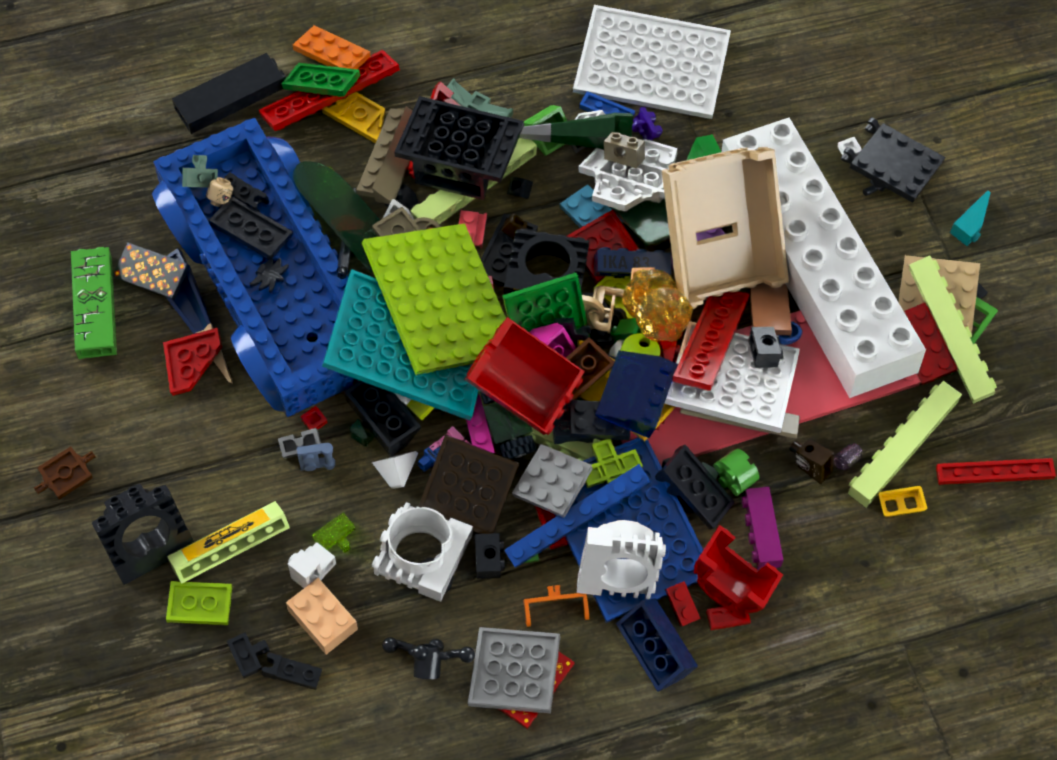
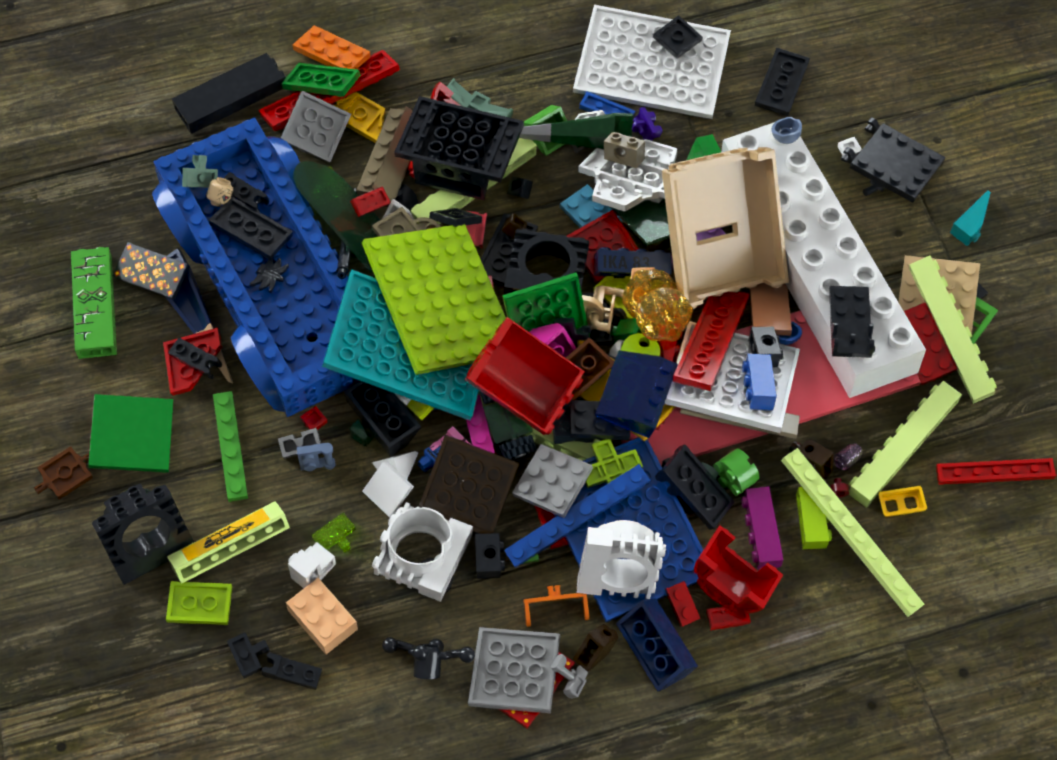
none -> green tile [88,394,173,473]
none -> black plate [168,337,222,379]
none -> bright green plate [213,391,248,502]
none -> light grey plate [281,91,351,163]
none -> red plate [350,186,391,217]
none -> white tile [362,461,414,517]
none -> black plate [429,208,482,227]
none -> light grey piece [551,654,588,699]
none -> dark brown torso [573,624,619,672]
none -> black plate [653,15,703,59]
none -> brick [742,353,777,410]
none -> black plate [754,48,810,116]
none -> sand blue helmet [771,117,802,144]
none -> yellowish green plate [781,448,925,617]
none -> lime brick [796,487,832,549]
none -> black hinge [829,286,874,358]
none -> dark red tile [829,478,849,498]

